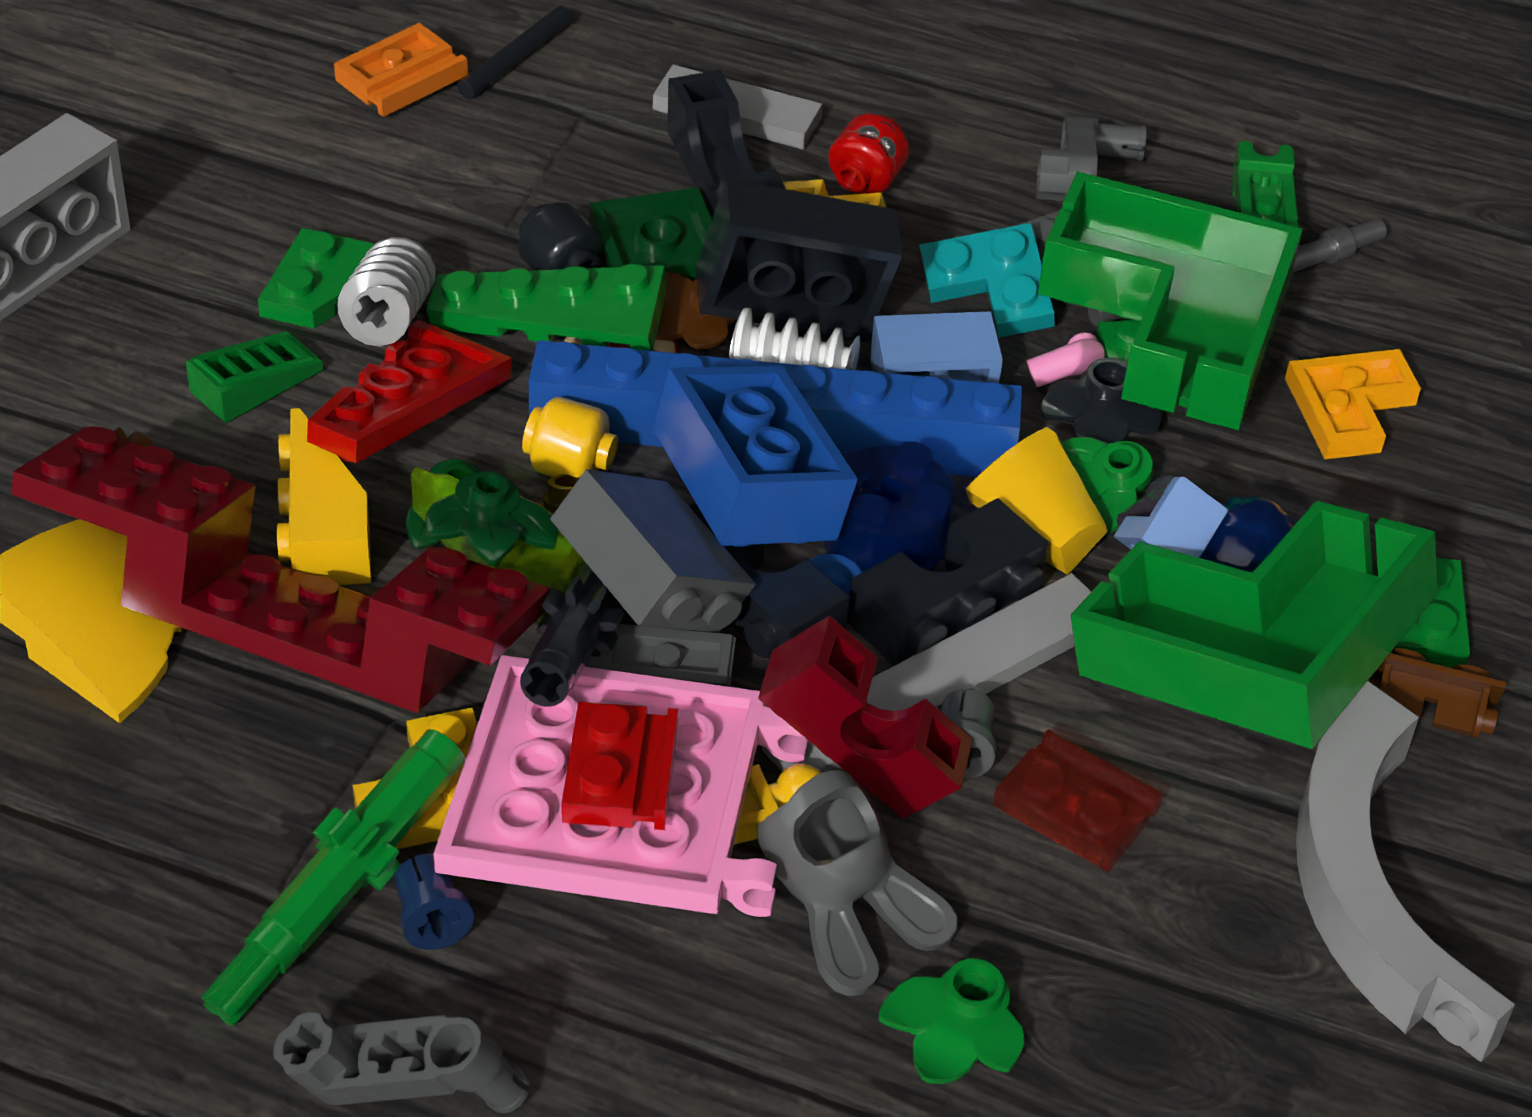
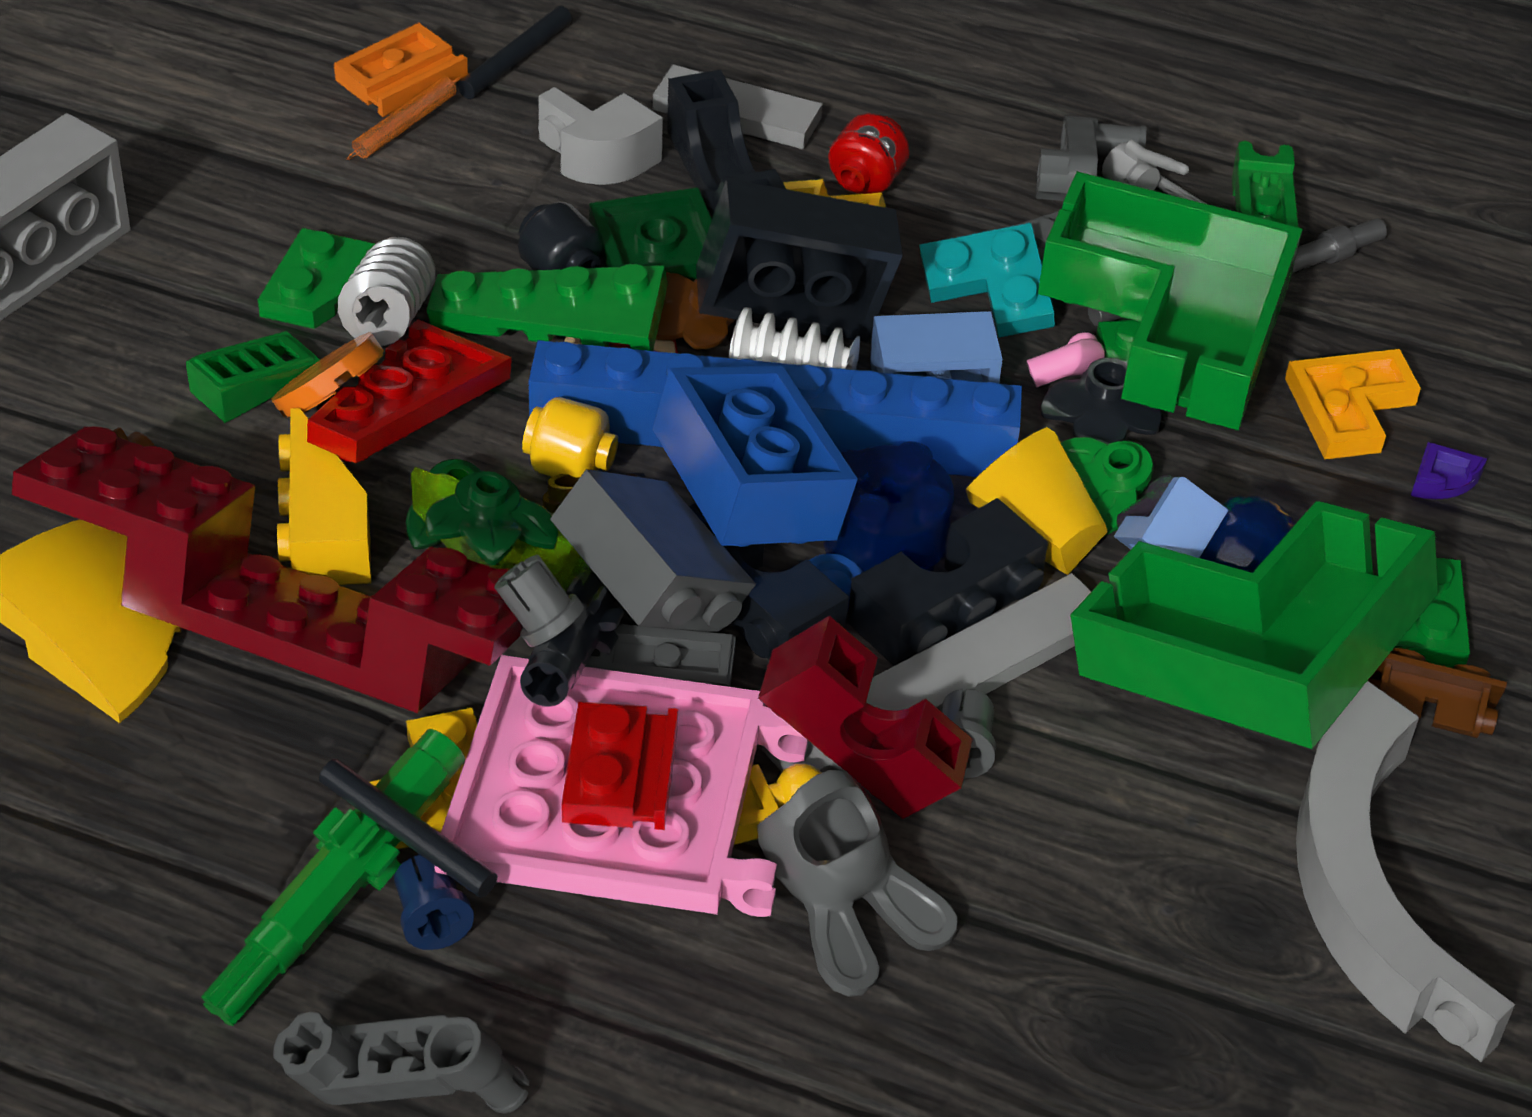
green plate [878,959,1024,1084] -> none
clear red plate [993,729,1163,872] -> none
none -> orange tile [271,332,384,418]
none -> black bar [319,759,498,898]
none -> orange piece [347,76,462,160]
none -> dark grey bush [494,555,584,647]
none -> light grey brick [538,87,663,185]
none -> light grey plant [1102,140,1207,204]
none -> dark purple tile [1411,442,1487,499]

